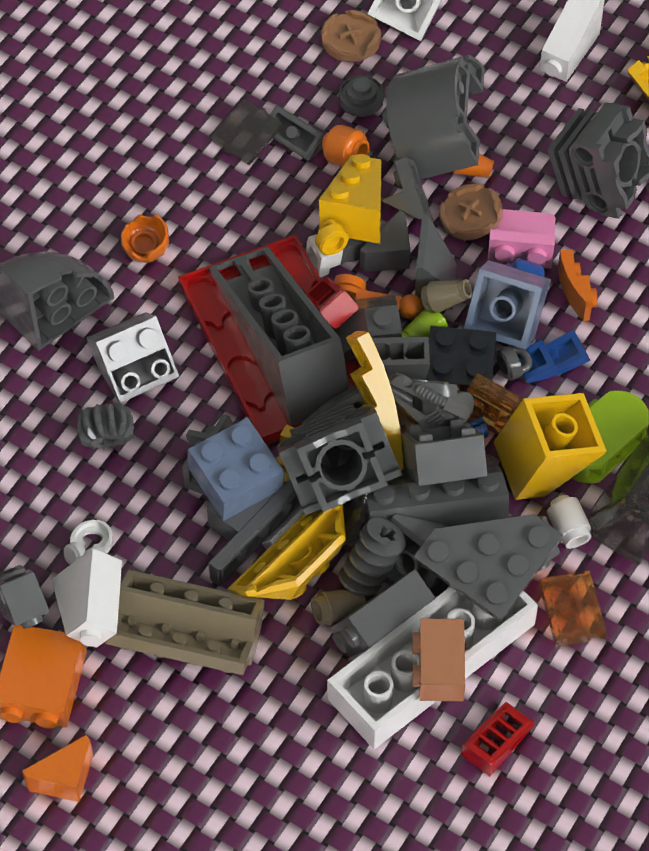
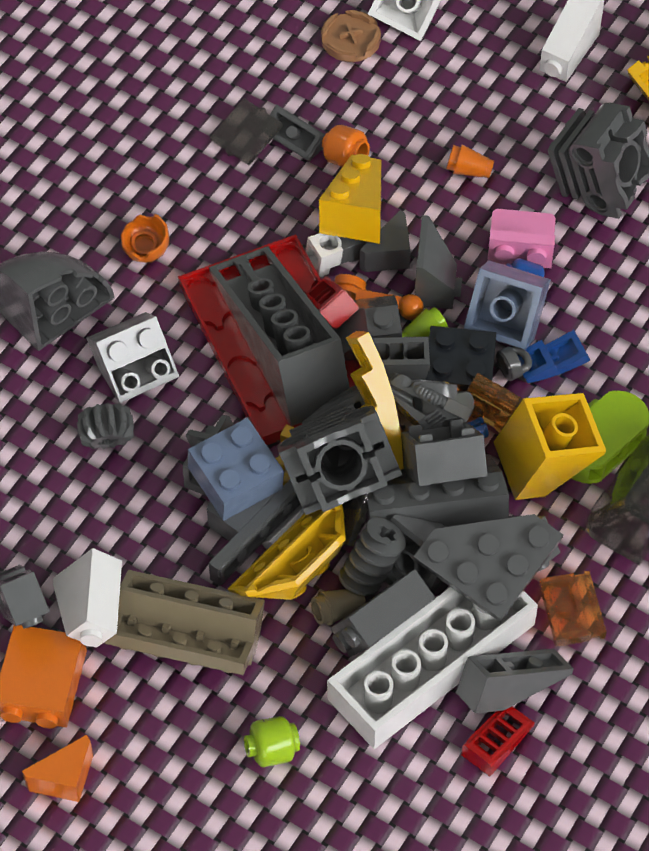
white piece [64,520,113,565] -> none
yellow tile [315,218,349,255] -> none
dark grey plate [339,75,384,117] -> none
dark grey slope [381,157,433,220] -> none
dark grey cylinder [383,55,485,180] -> none
nougat brick [412,619,465,701] -> none
dark tan cone [421,279,473,313] -> none
medium nougat tile [439,183,503,240] -> none
white brick [546,495,592,549] -> none
orange slope [558,250,597,321] -> none
none -> lime head [244,716,300,767]
none -> dark grey slope [456,649,574,714]

